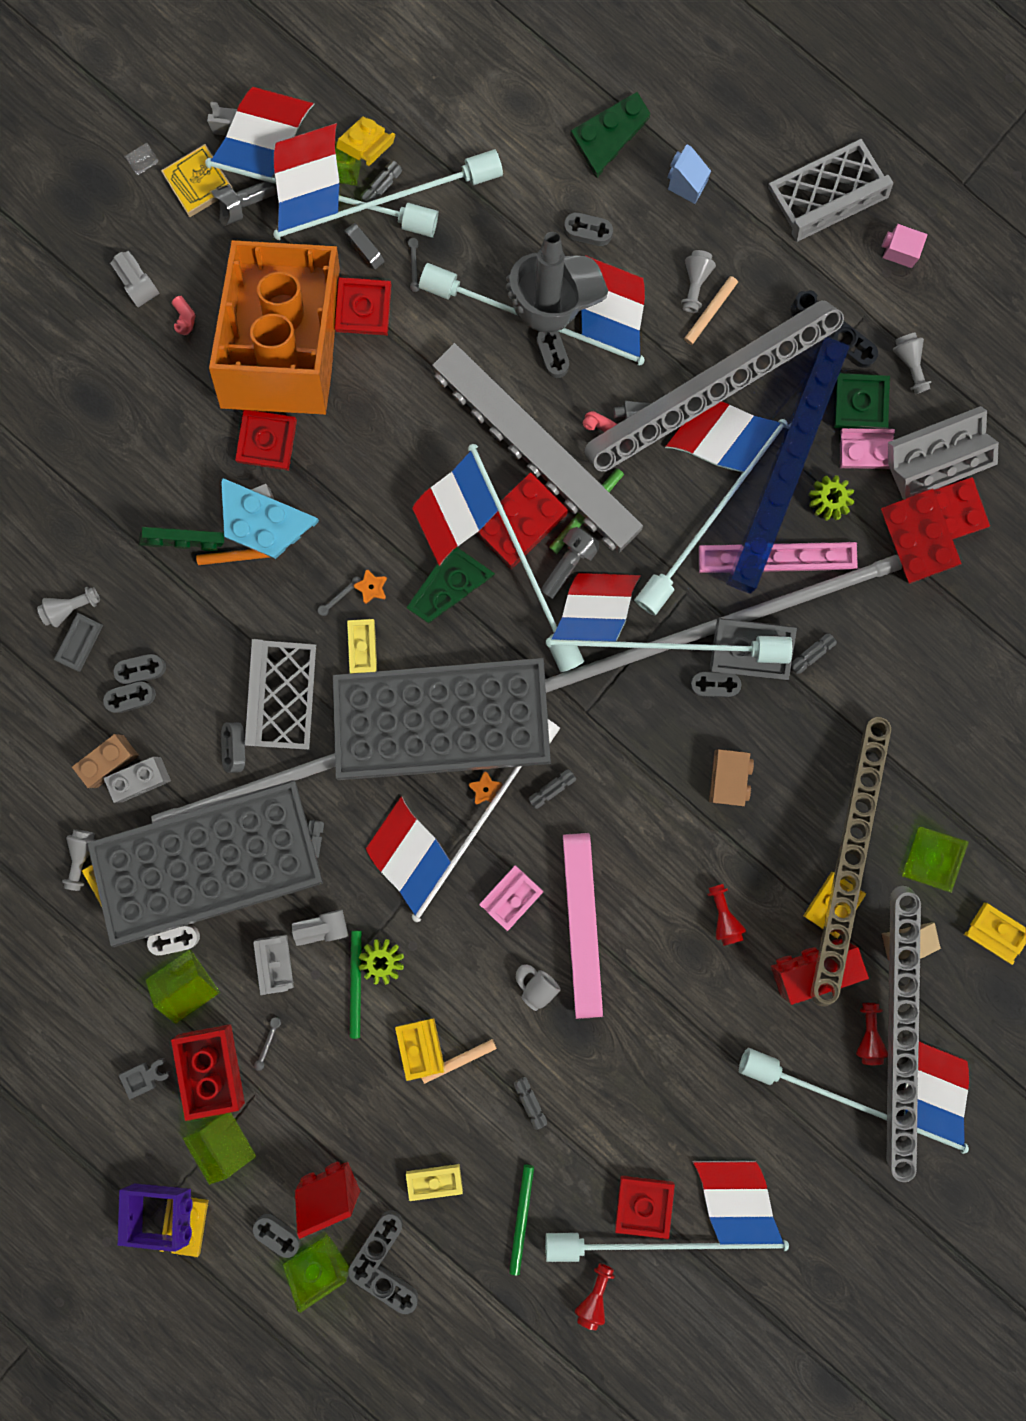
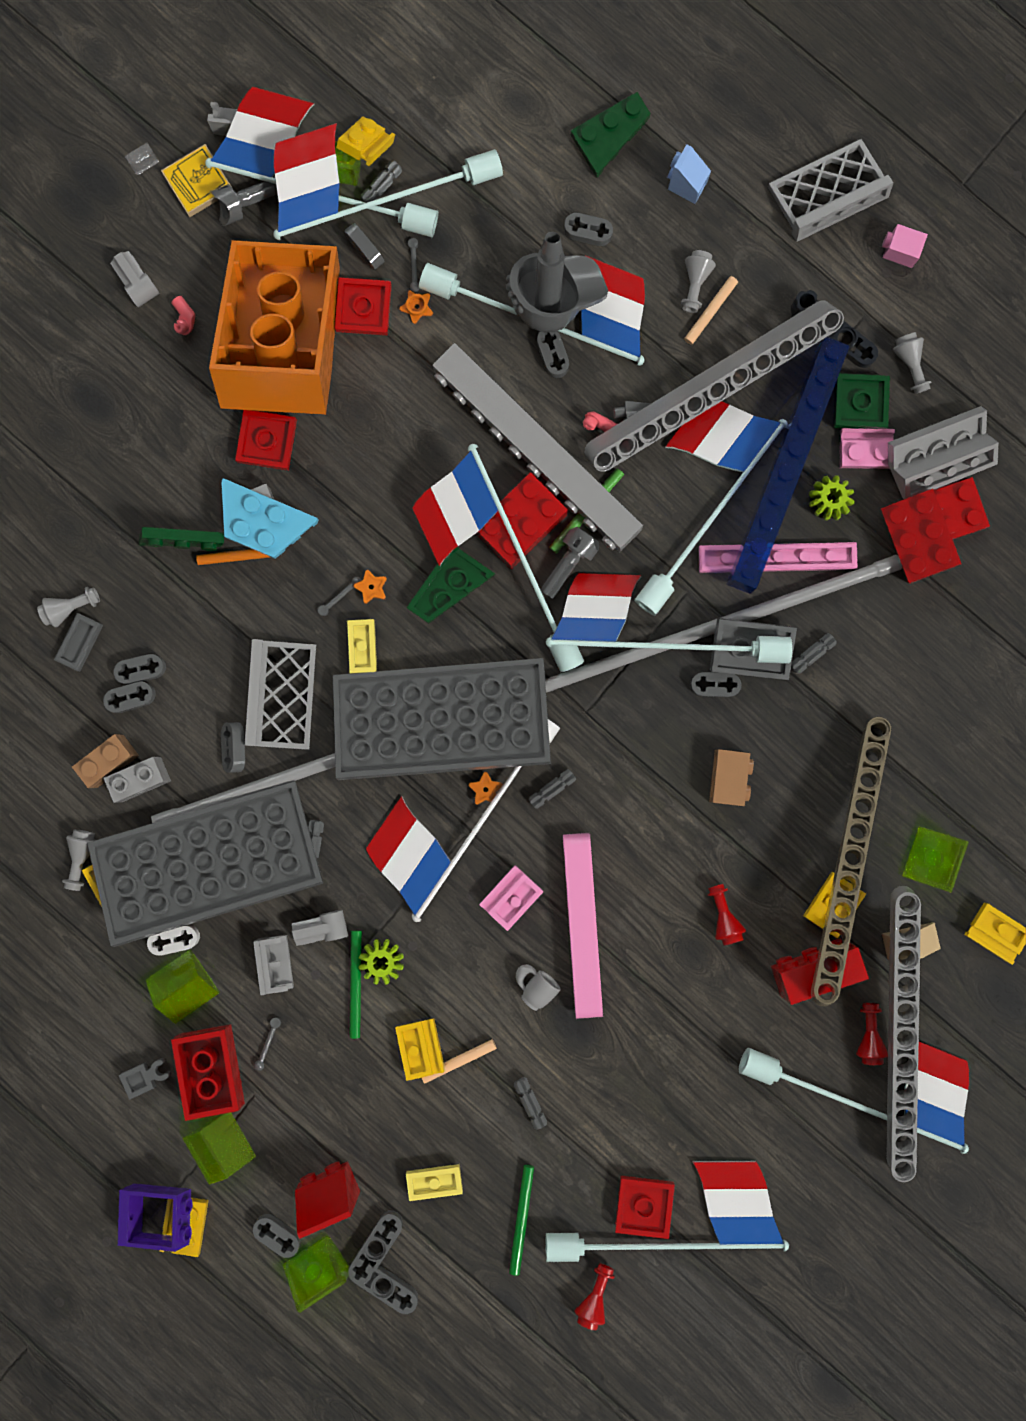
none -> orange plate [400,290,433,324]

